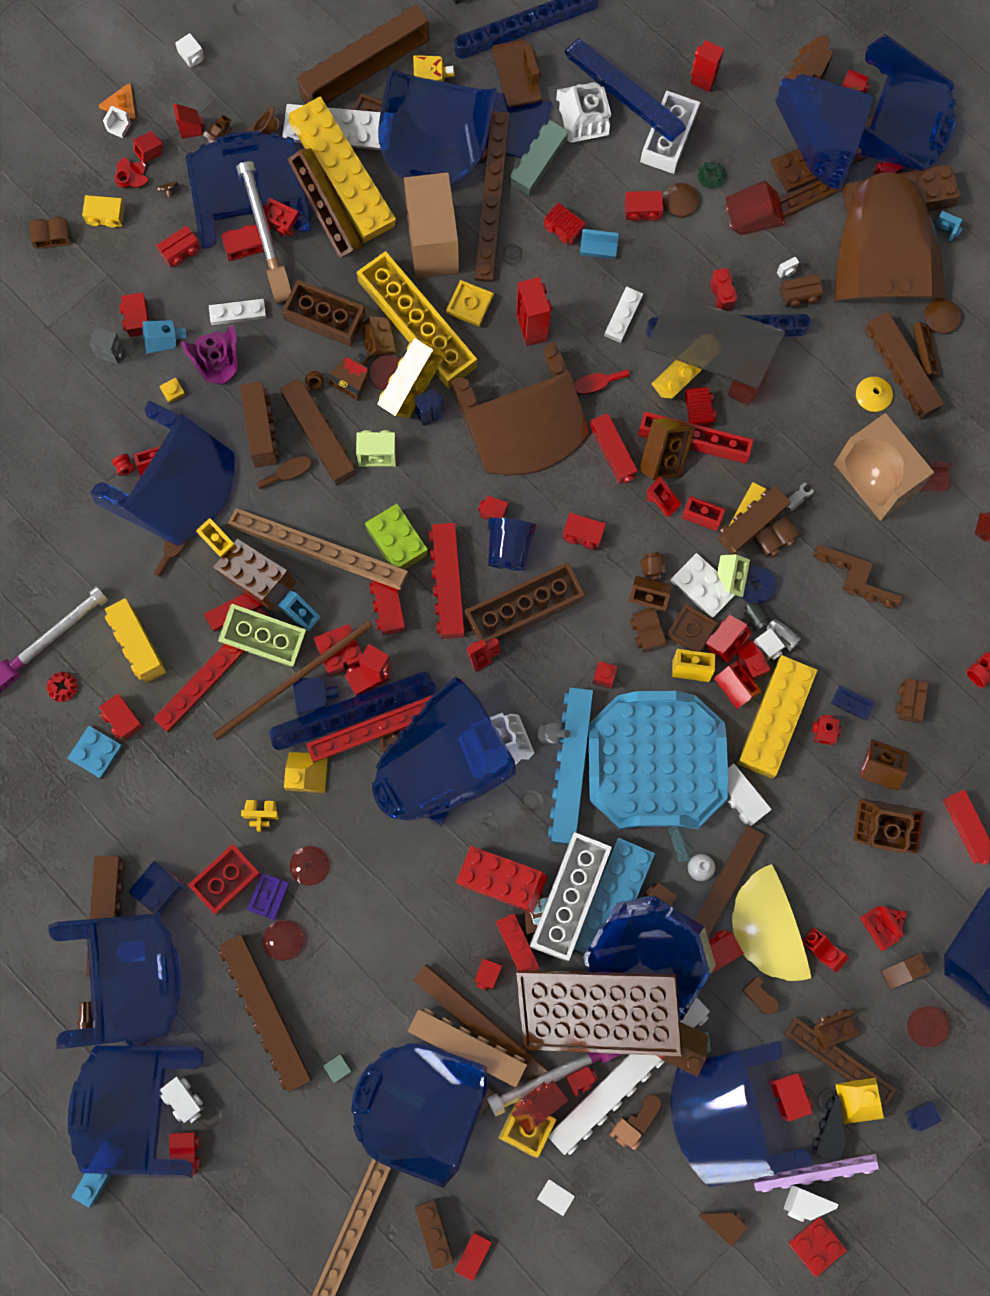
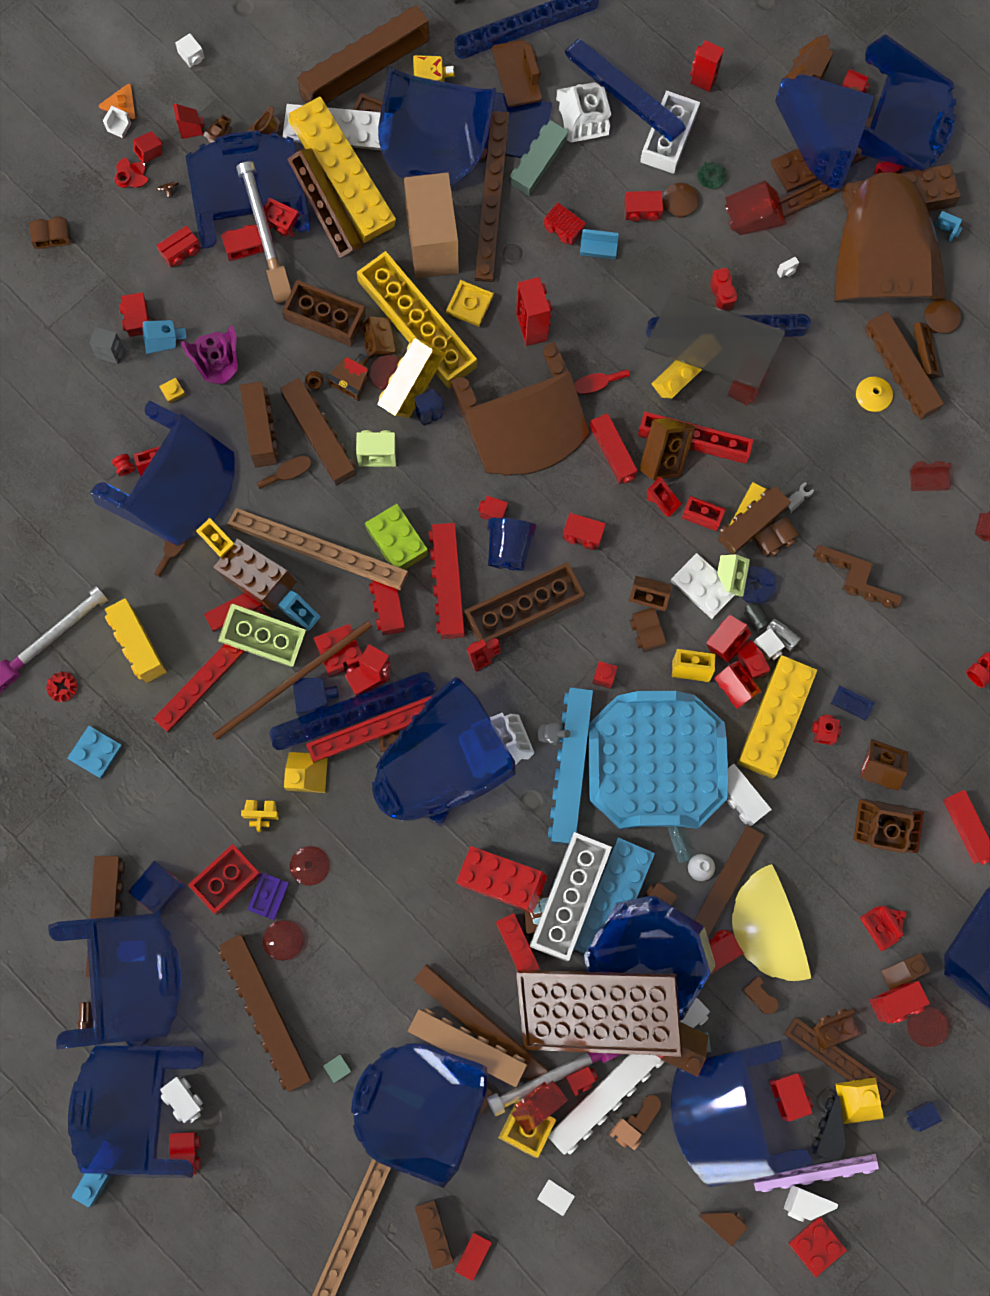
yellow brick [82,195,125,228] -> none
red brick [99,693,143,741] -> none
white plate [209,299,266,325] -> none
red brick [474,958,502,991] -> none
white plate [604,287,643,343] -> none
reddish brown head [641,552,667,580] -> none
reddish brown plate [665,604,718,652] -> none
red brick [685,387,716,428] -> none
reddish brown brick [780,274,823,308] -> none
red slope [802,928,849,973] -> none
medium nougat piece [834,413,934,521] -> none
reddish brown brick [895,679,929,723] -> none
none -> red brick [869,981,930,1024]

